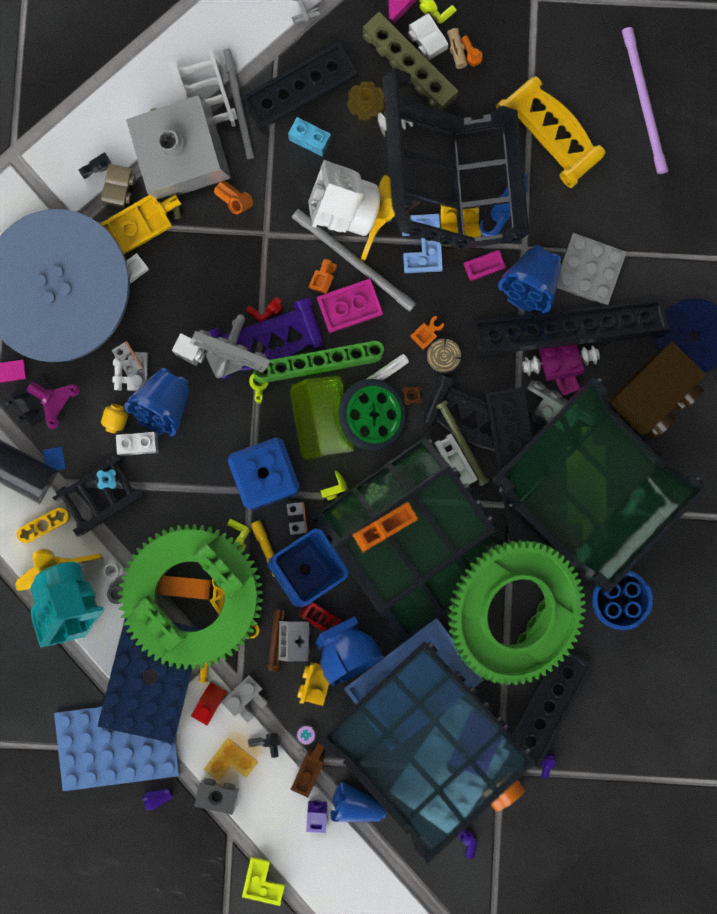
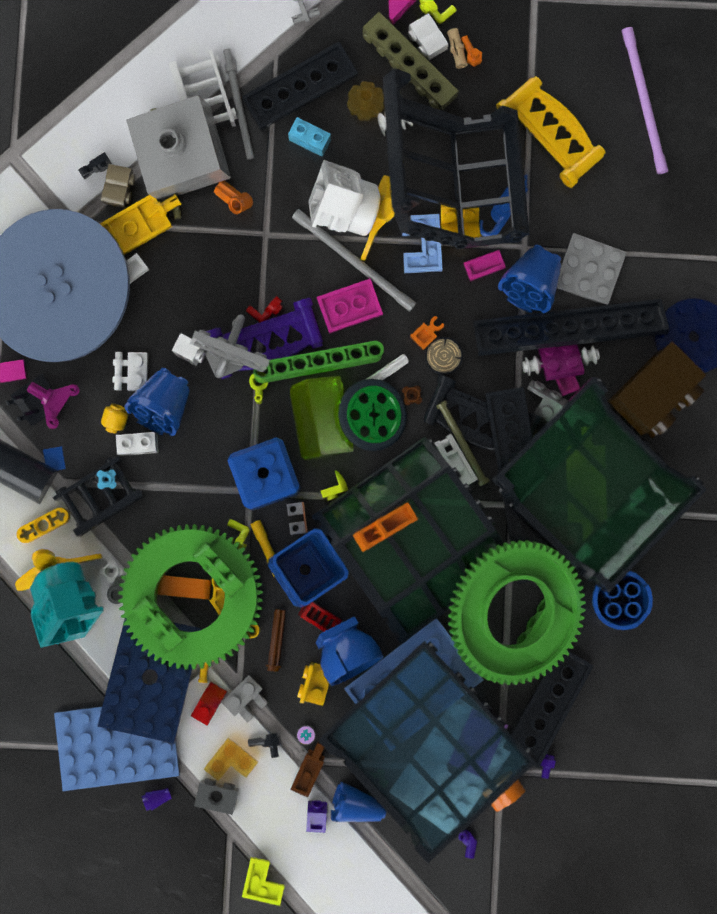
flat silver piece [112,341,144,378] -> none
light grey brick [278,621,310,661] -> none
orange plate [309,259,337,294] -> none

